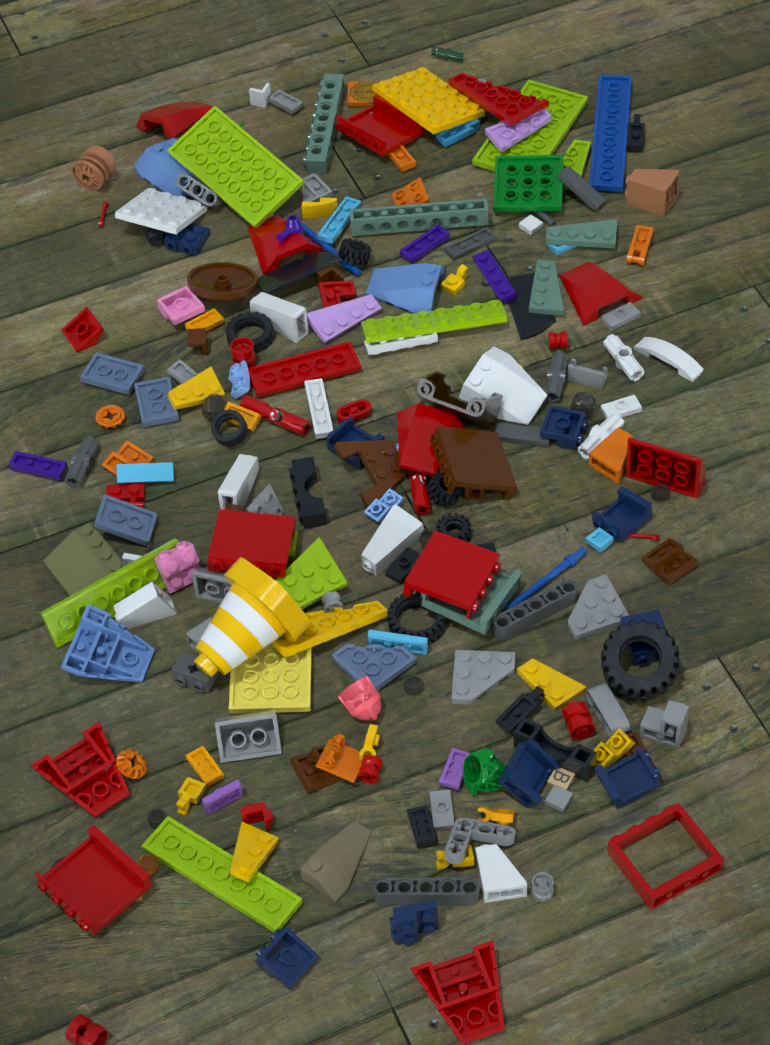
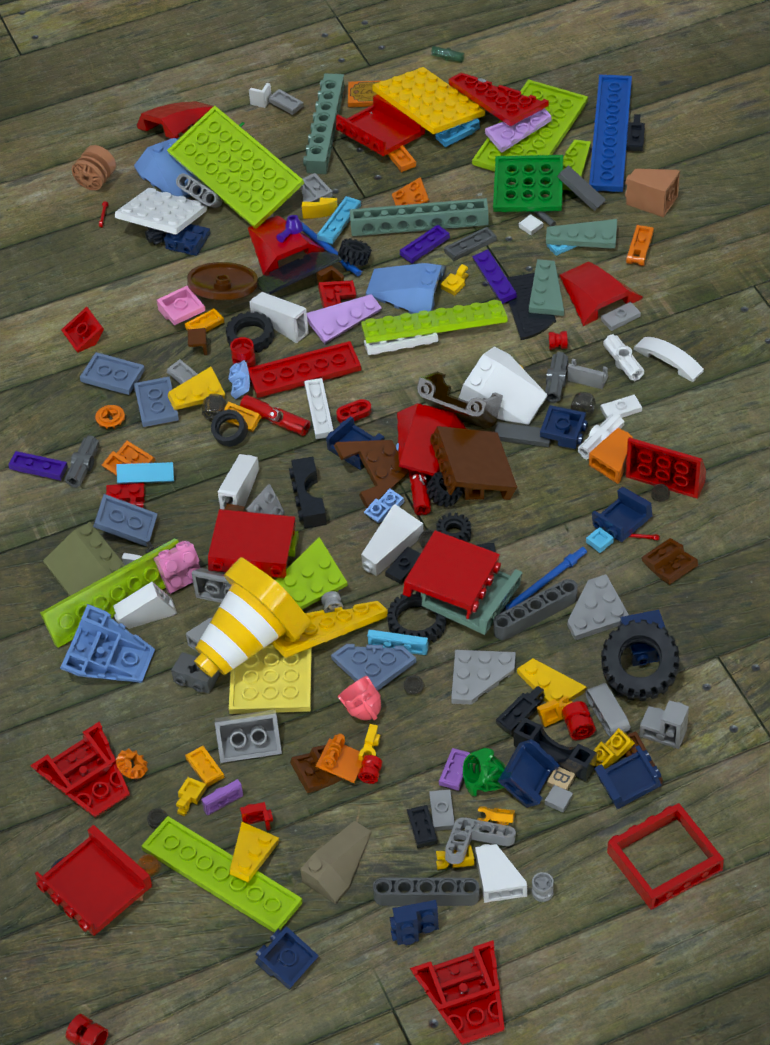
none -> light orange plate [537,696,572,727]

